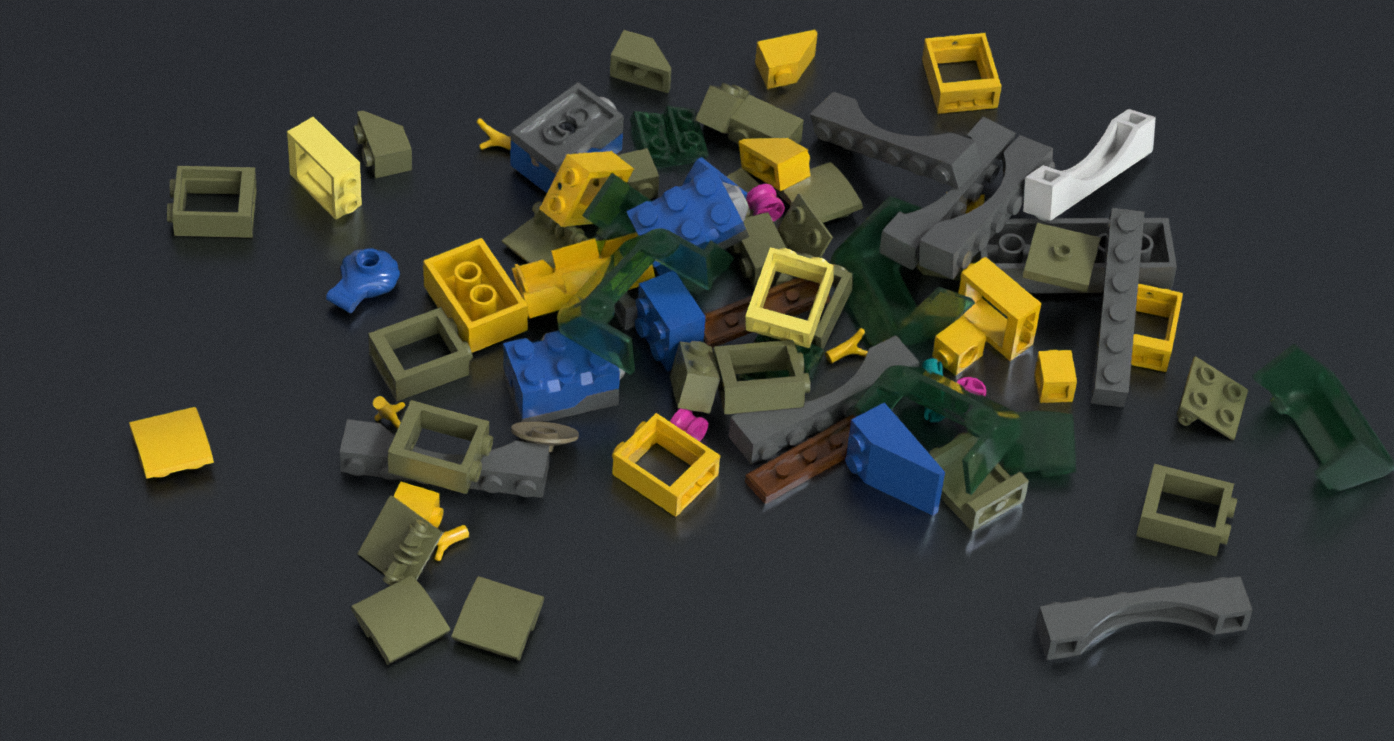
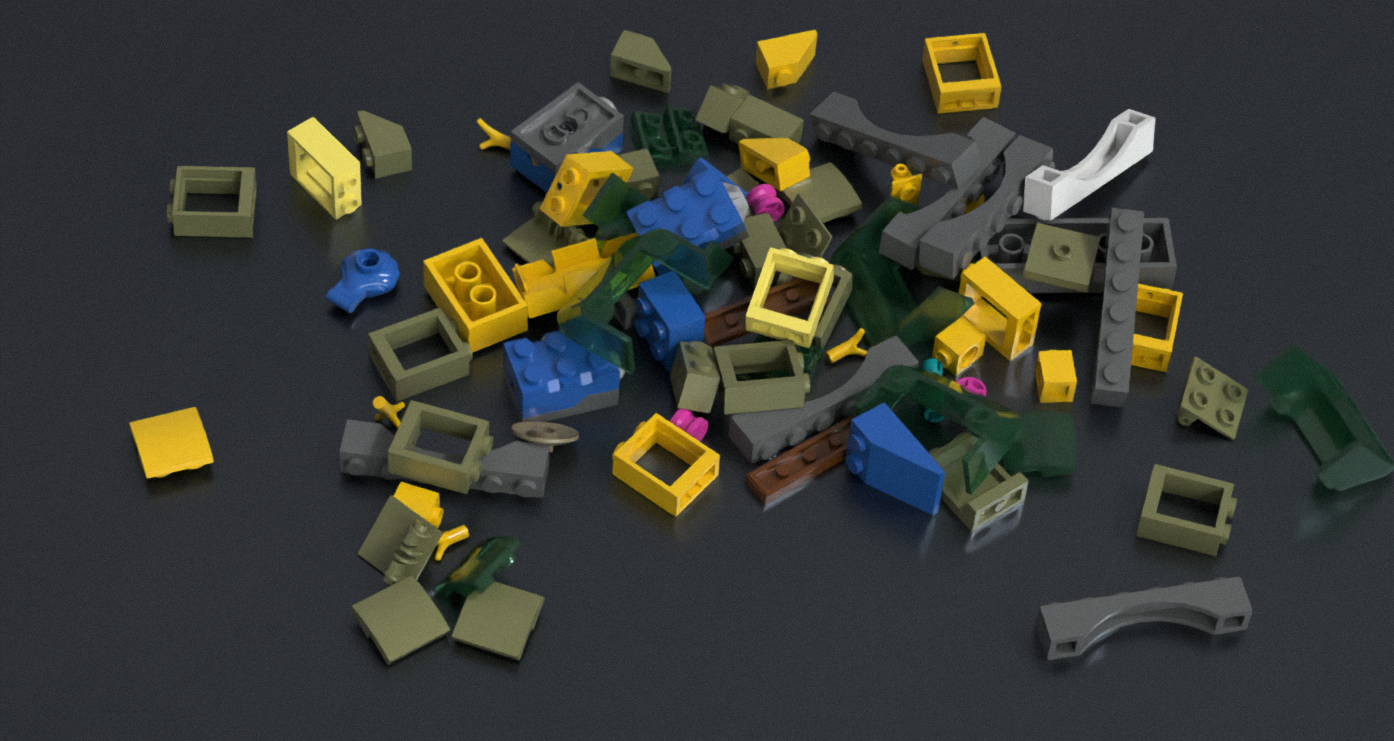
none -> clear green slope [434,536,522,599]
none -> yellow hinge [886,164,922,225]

